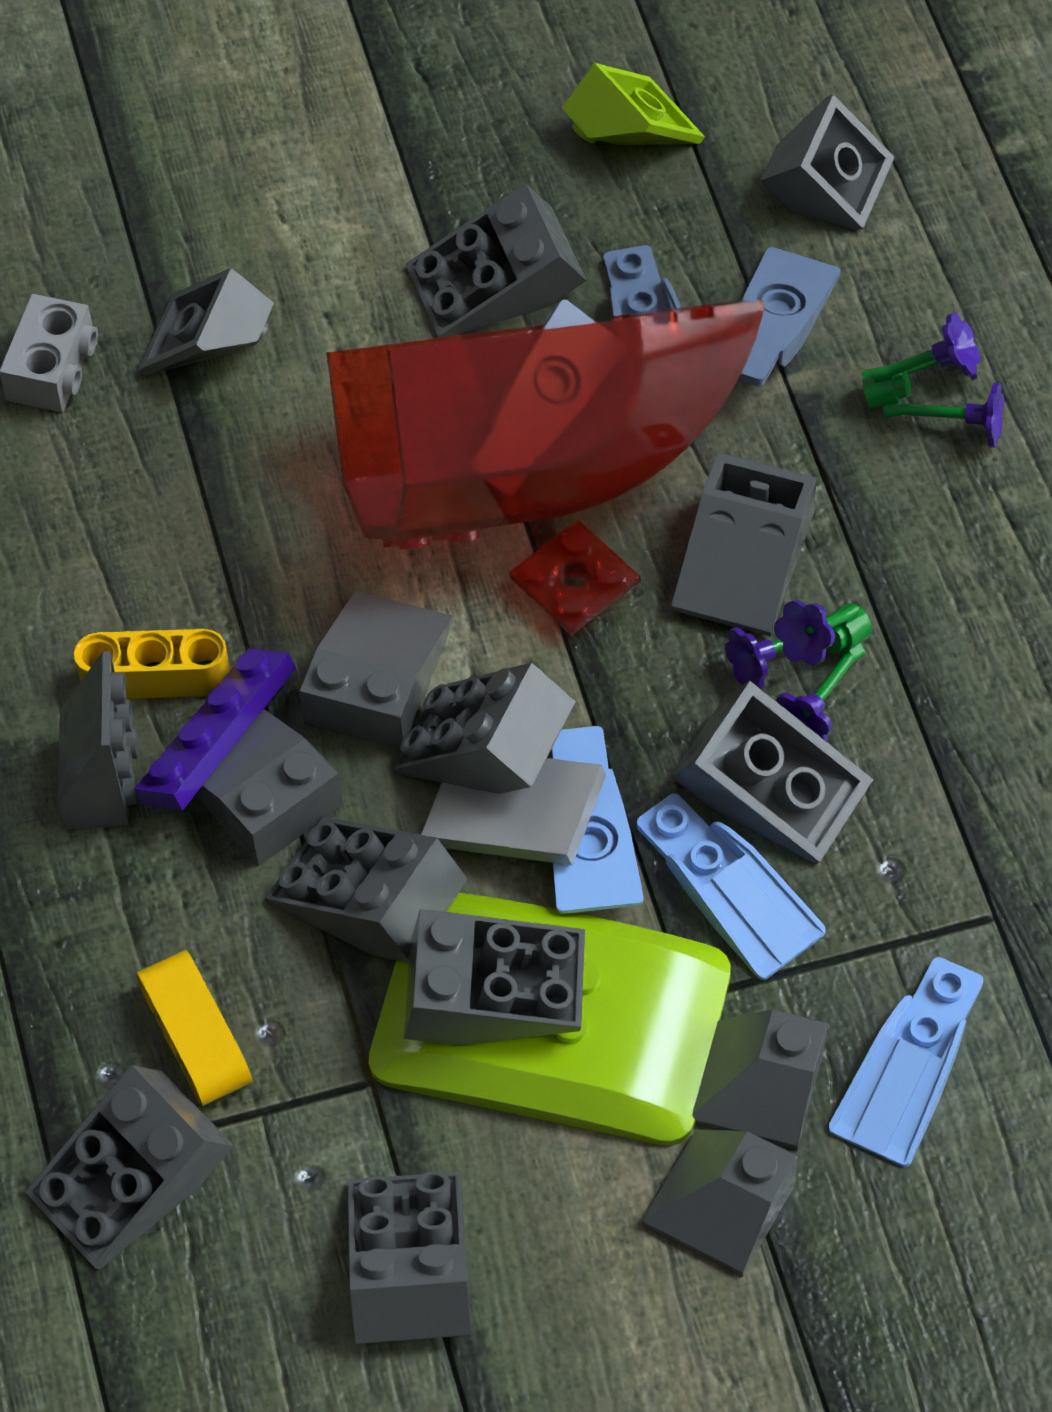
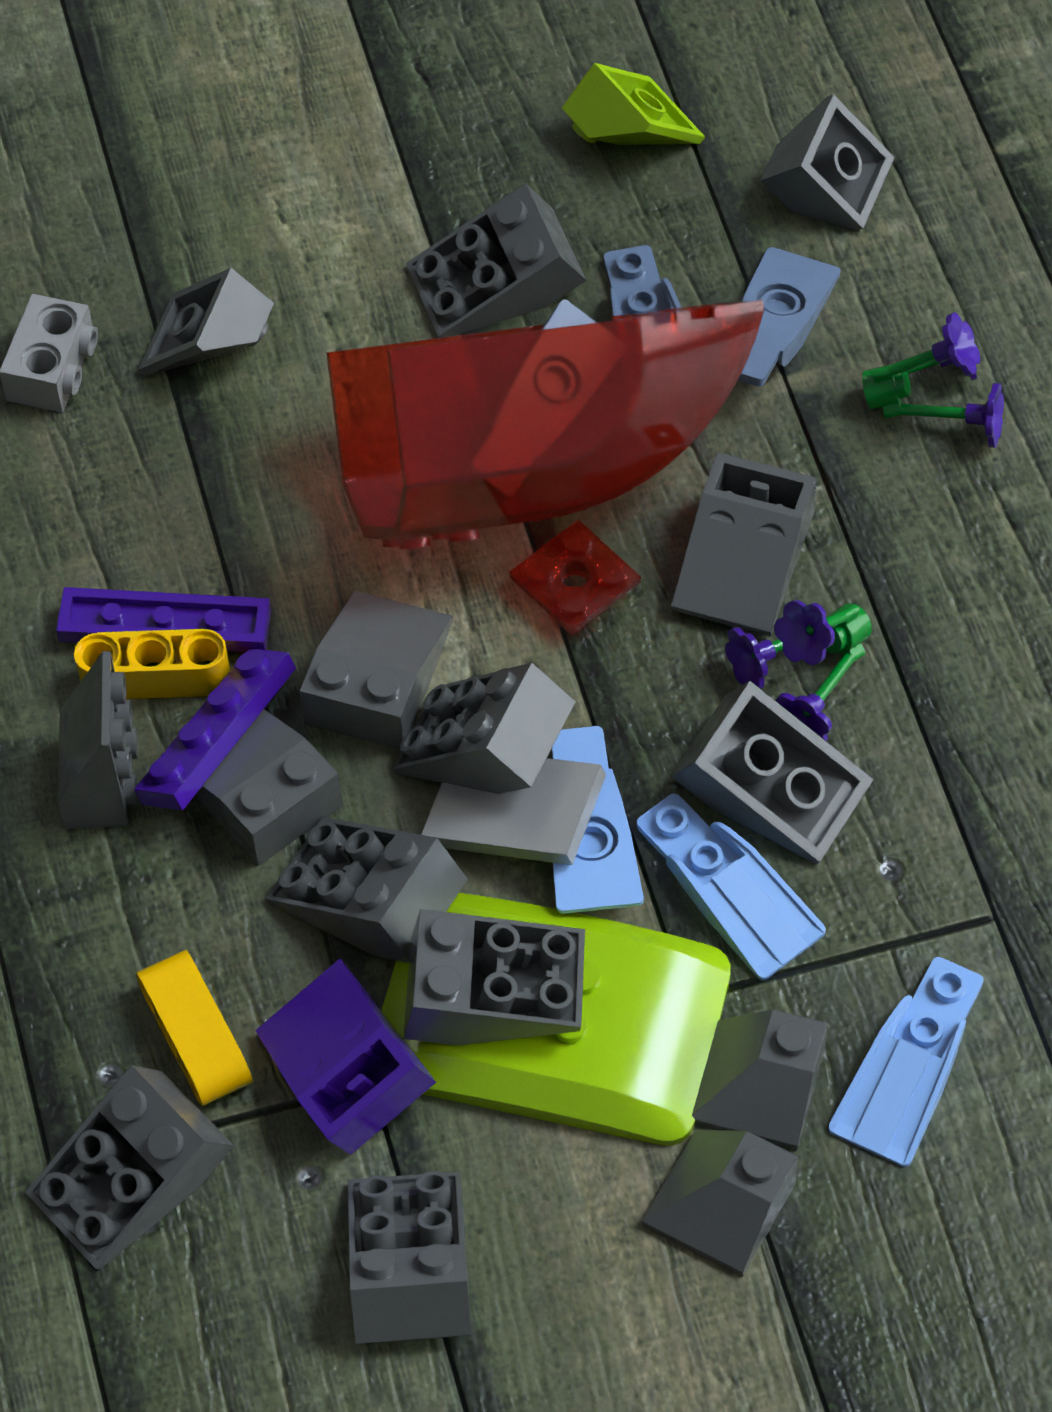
none -> dark purple plate [56,587,271,652]
none -> dark purple slope [255,959,436,1155]

